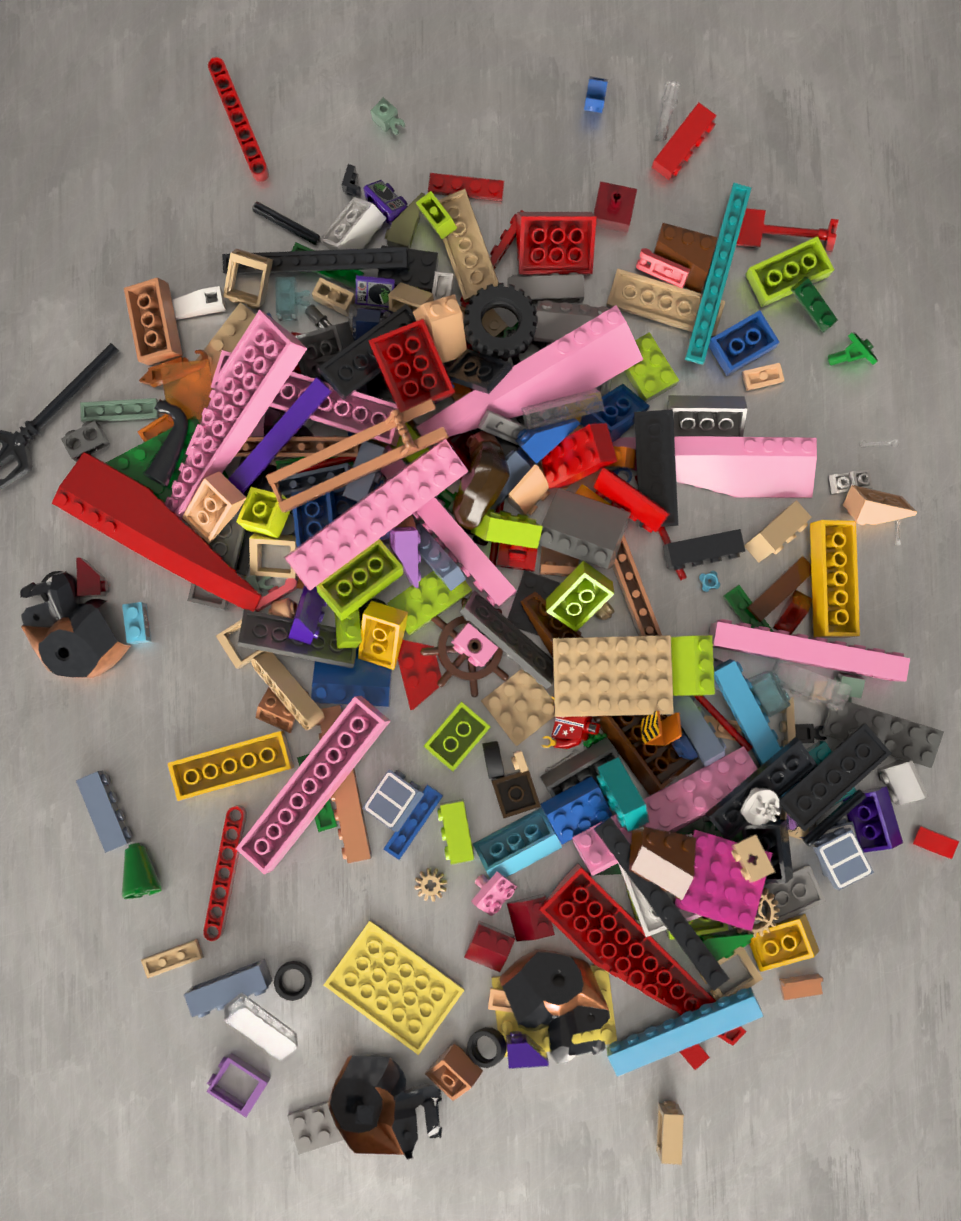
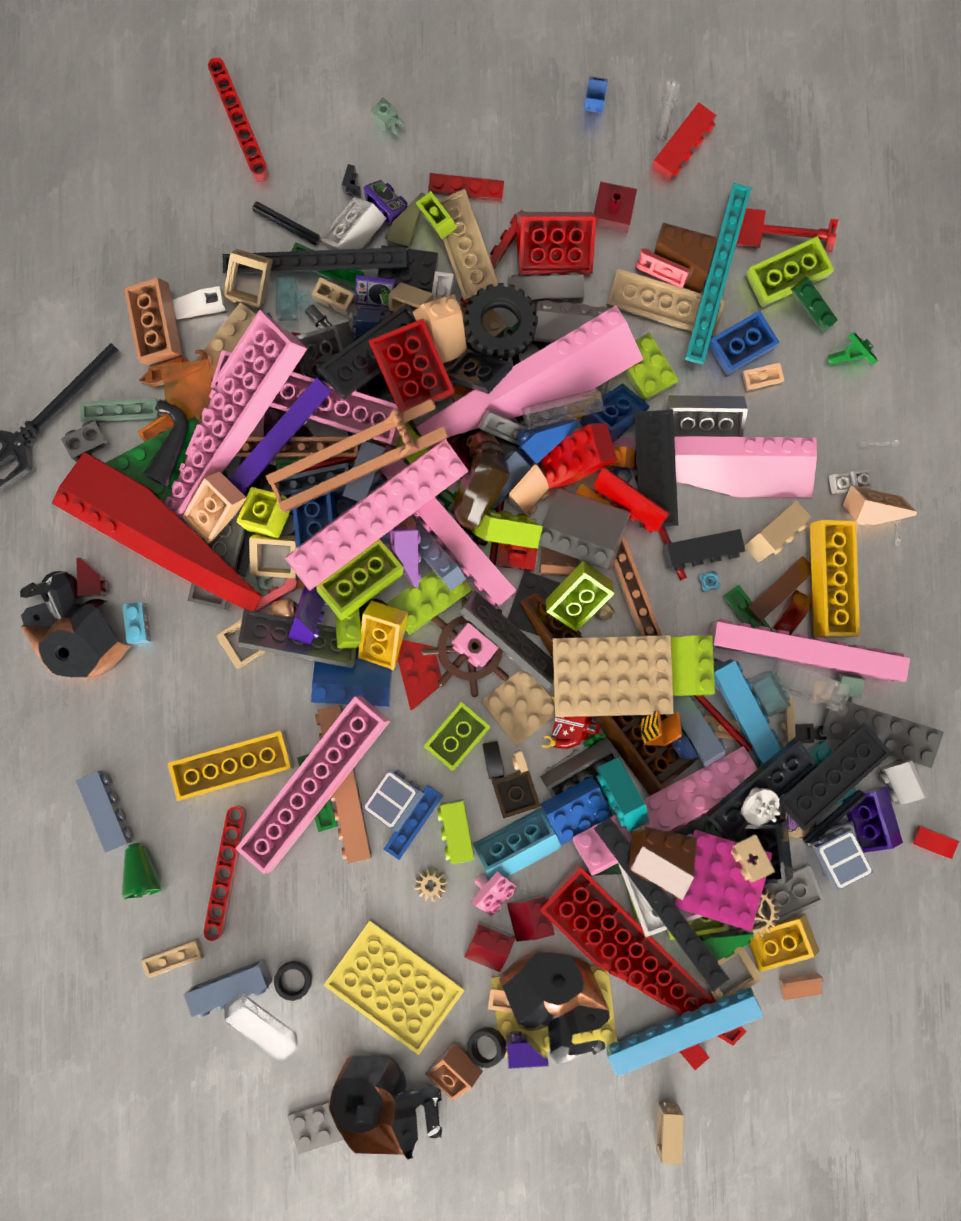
medium lavender window [206,1053,271,1117] -> none
tan beam [251,651,325,730] -> none
nougat bracket [256,687,309,733] -> none

